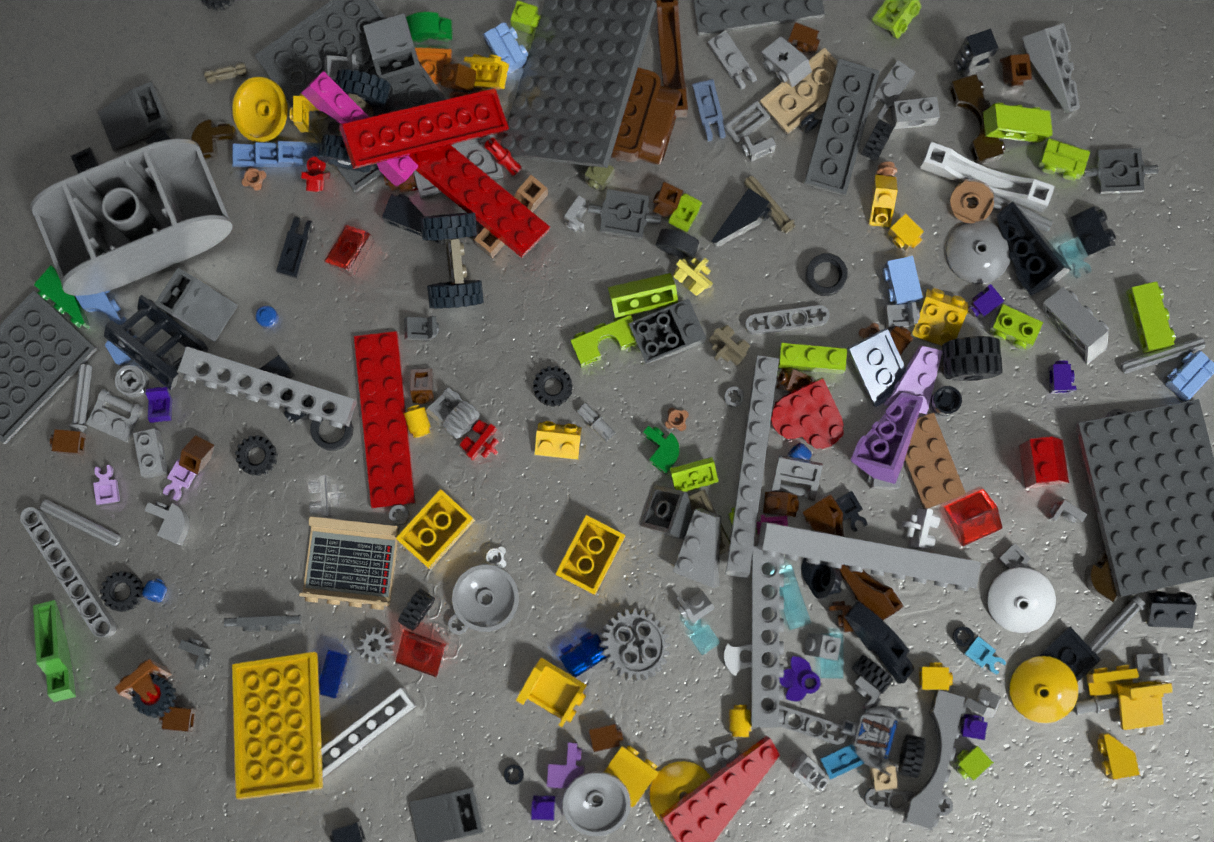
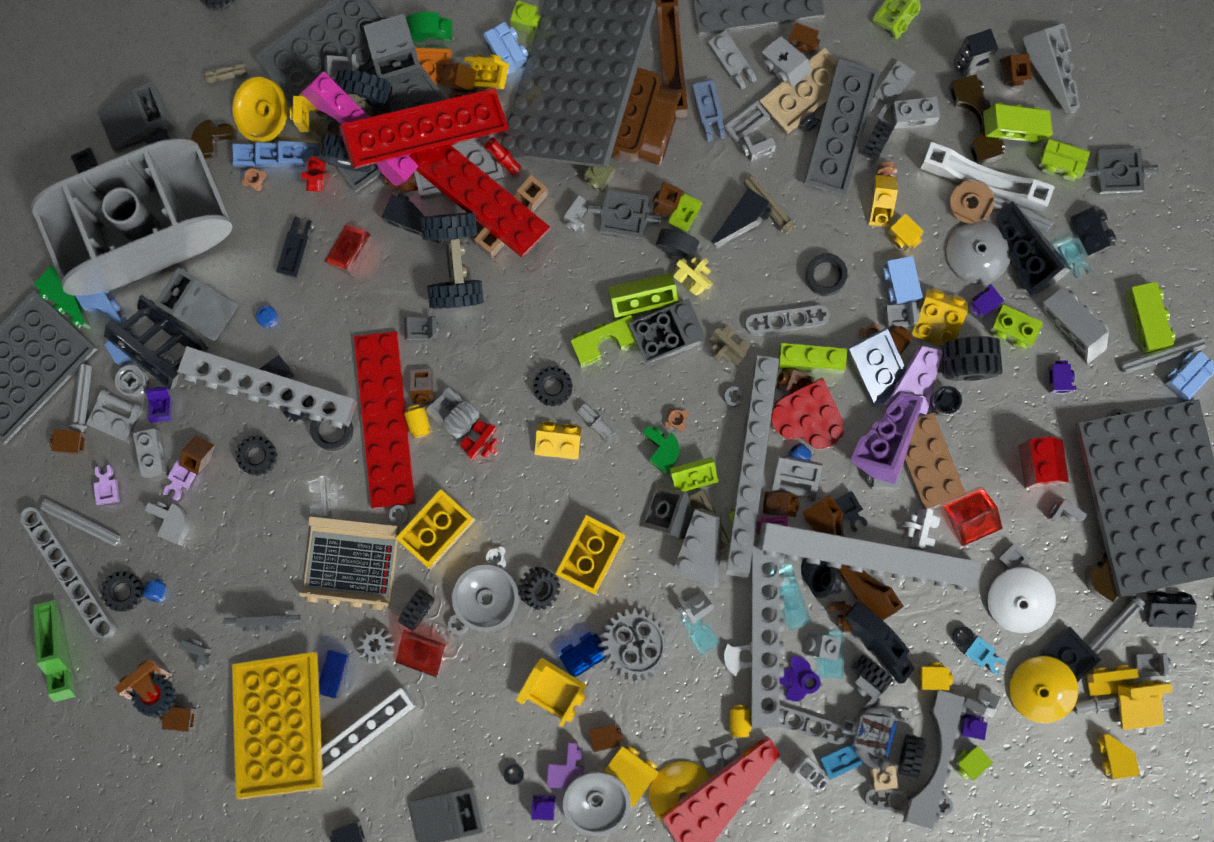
none -> black tyre [518,566,561,610]

